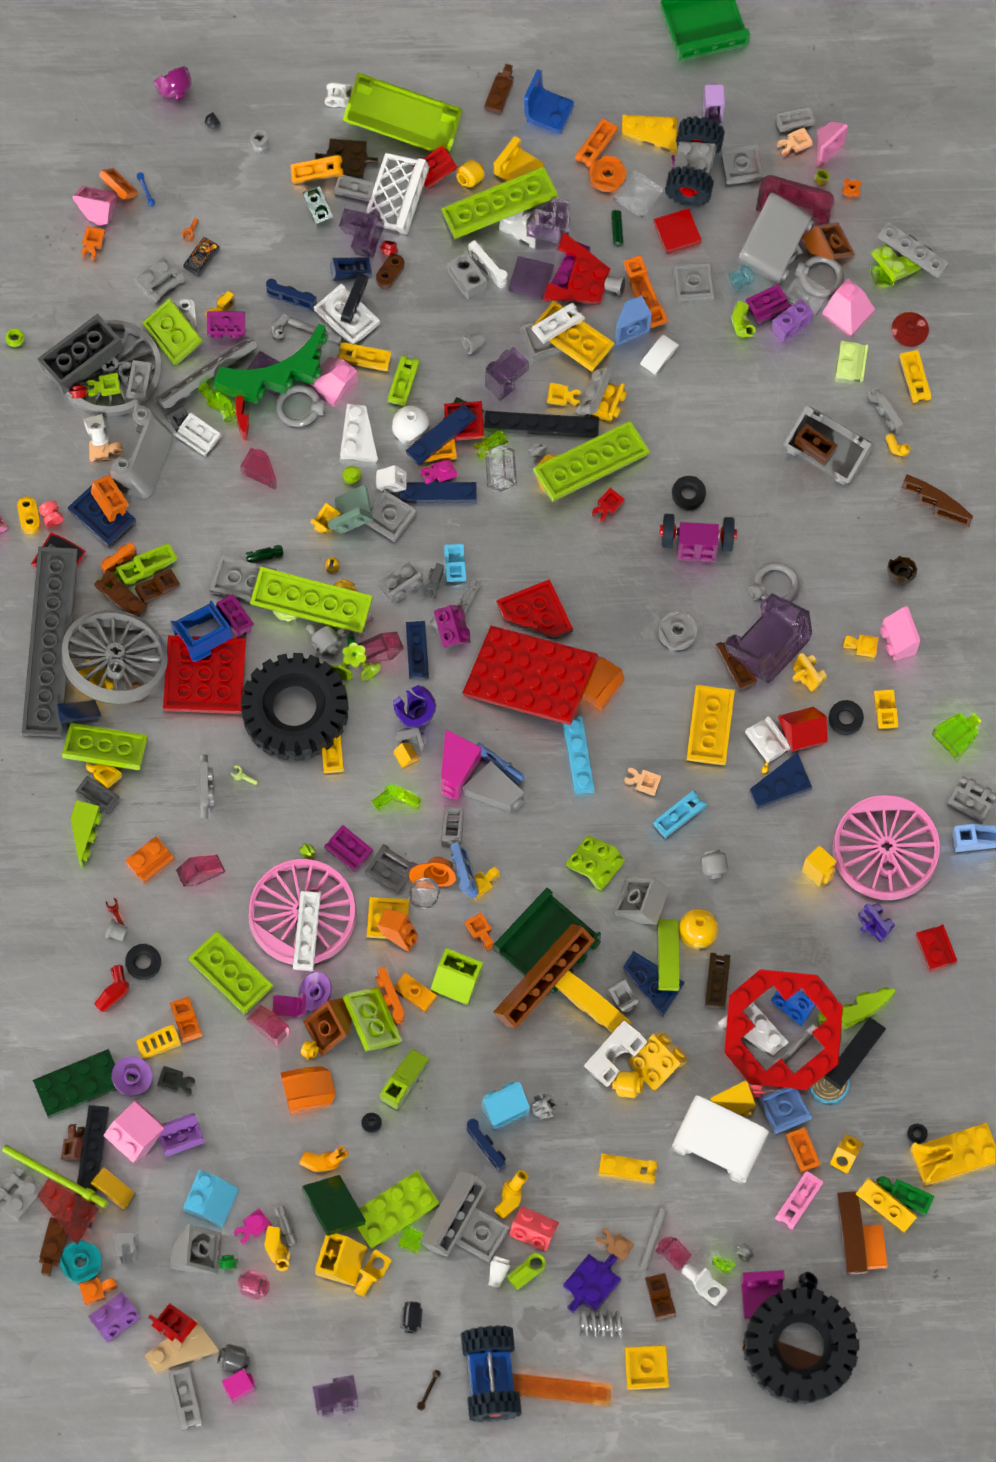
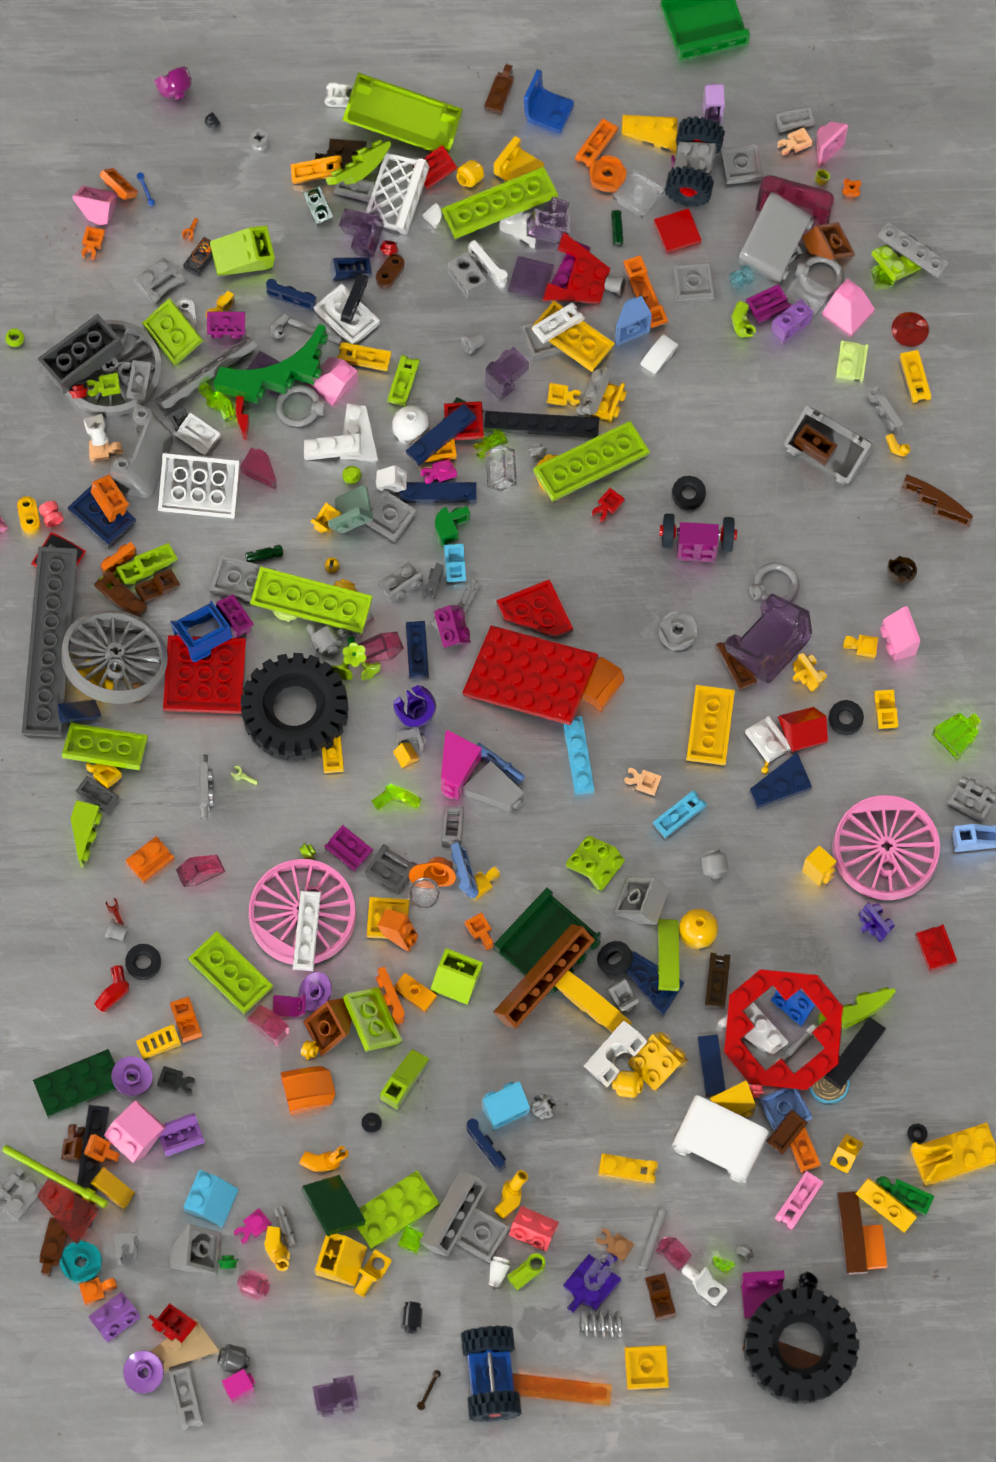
none -> orange plate [84,1134,120,1162]
none -> medium lavender dish [123,1351,164,1393]
none -> white slope [158,452,242,518]
none -> lime slope [210,225,275,276]
none -> white plate [304,434,361,460]
none -> lime slope [325,140,391,185]
none -> white tile [423,203,441,229]
none -> green brick [435,506,470,547]
none -> clear beam [584,1253,615,1290]
none -> black tyre [597,941,633,976]
none -> dark blue tile [697,1034,726,1097]
none -> reddish brown tile [766,1110,808,1155]

